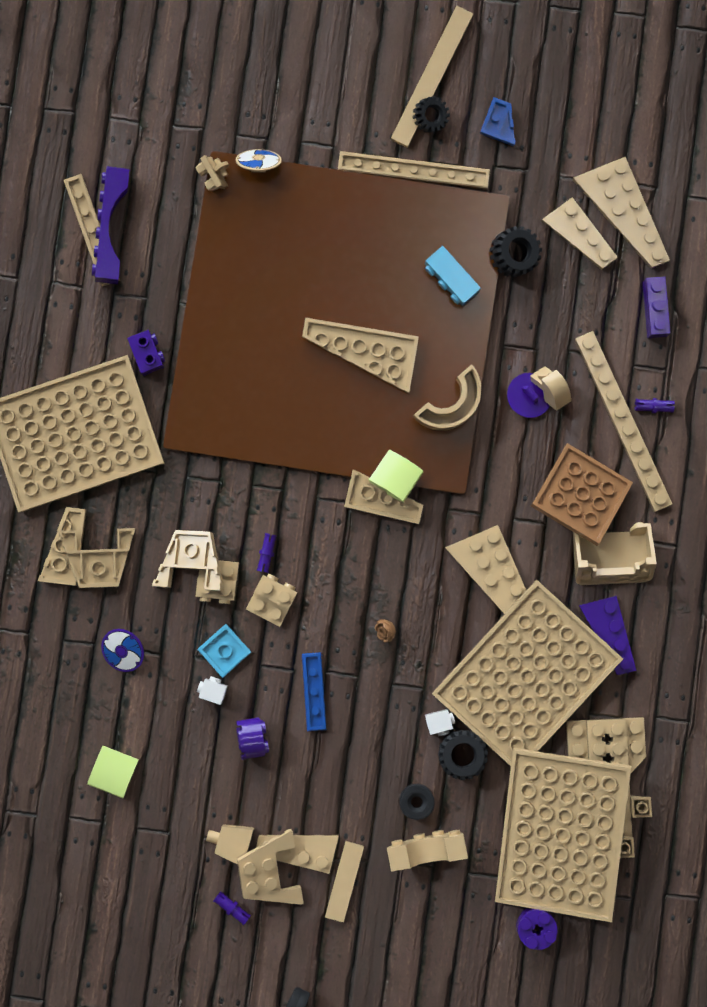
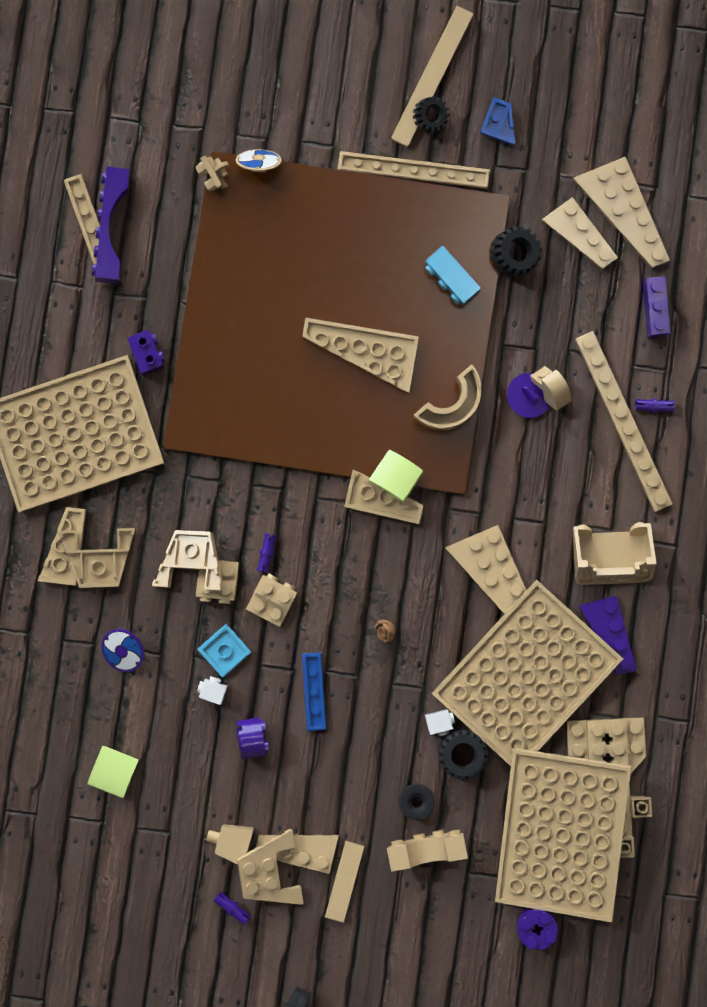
medium nougat plate [531,443,633,546] -> none

